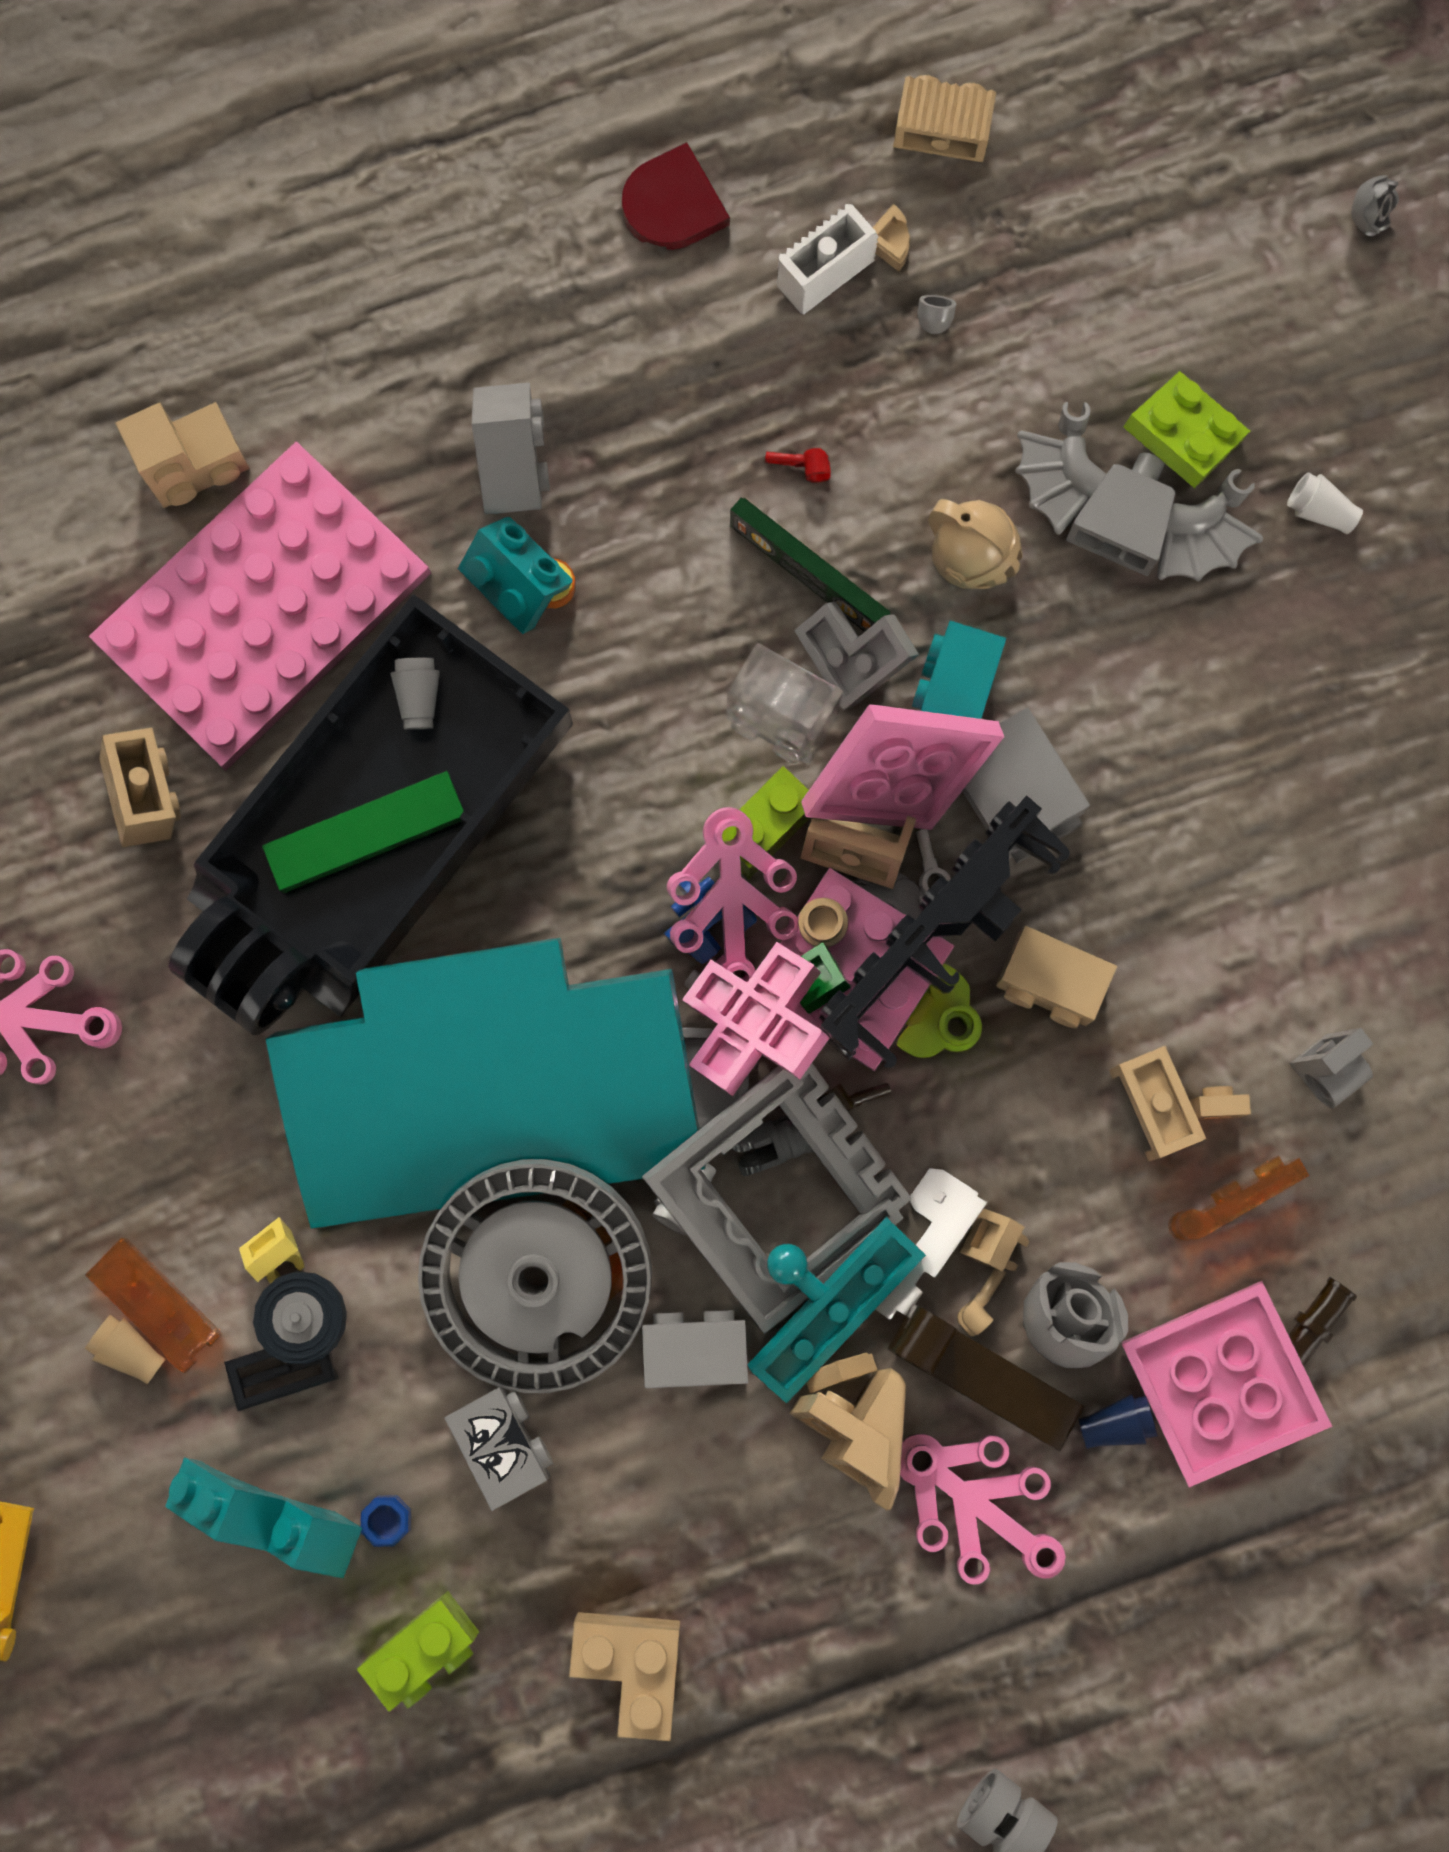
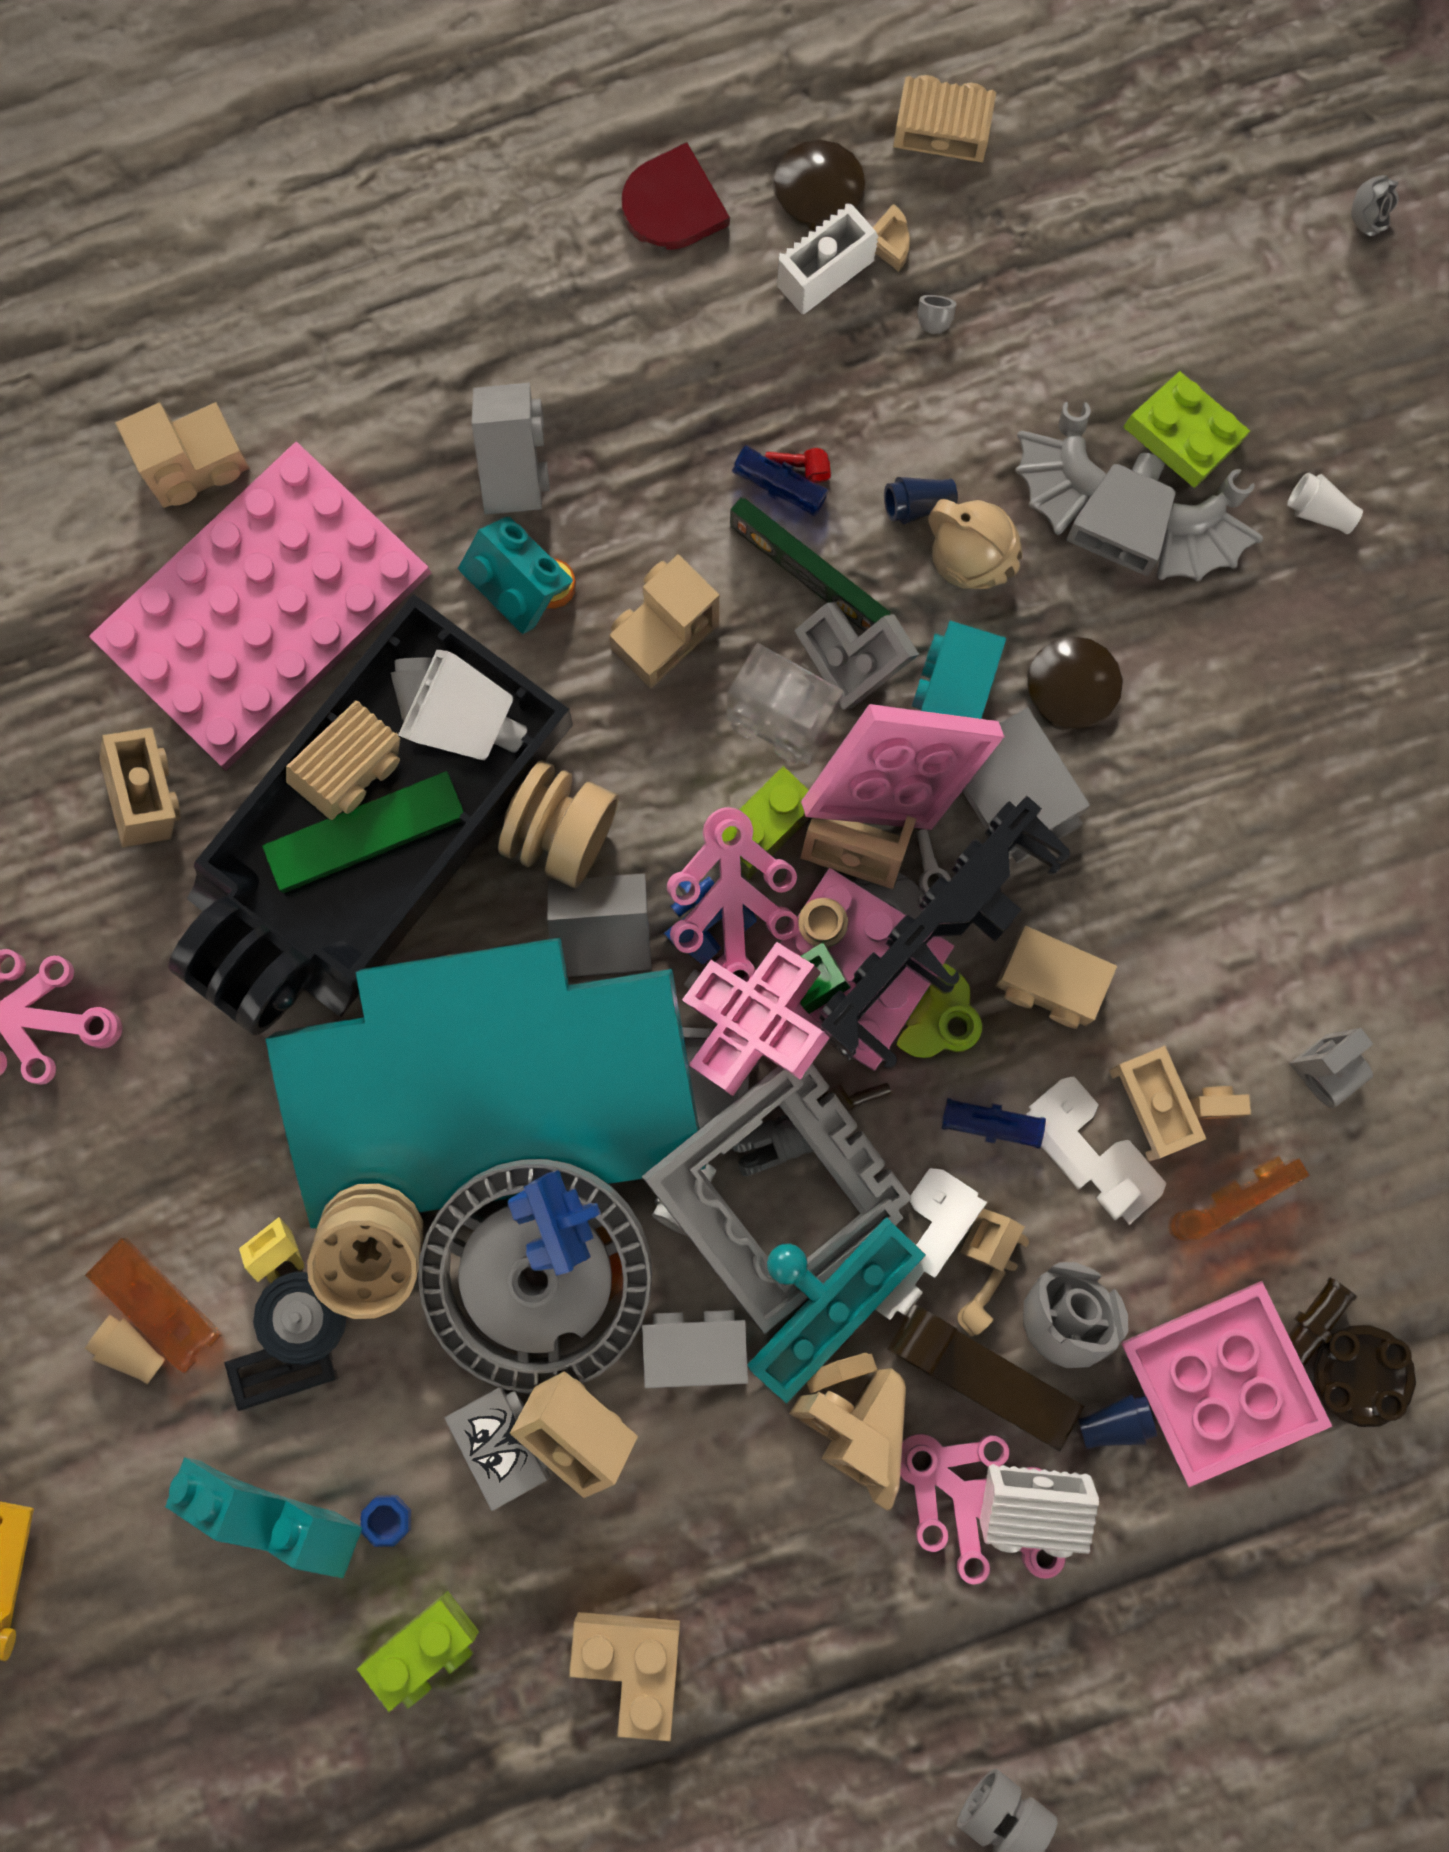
none -> tan brick [286,701,400,820]
none -> tan wheel [307,1184,424,1319]
none -> white torso [398,650,527,760]
none -> tan wheel [498,760,619,889]
none -> blue hips [508,1170,601,1276]
none -> tan brick [510,1371,638,1498]
none -> light grey slope [547,874,652,977]
none -> tan brick [609,554,720,689]
none -> clear blue pin [732,445,829,517]
none -> dark brown dish [773,140,866,231]
none -> dark blue cone [884,477,958,525]
none -> clear blue pin [941,1098,1046,1149]
none -> white brick [980,1464,1099,1558]
none -> white piece [1019,1076,1167,1225]
none -> dark brown dish [1027,636,1123,730]
none -> dark brown dish [1313,1325,1416,1427]

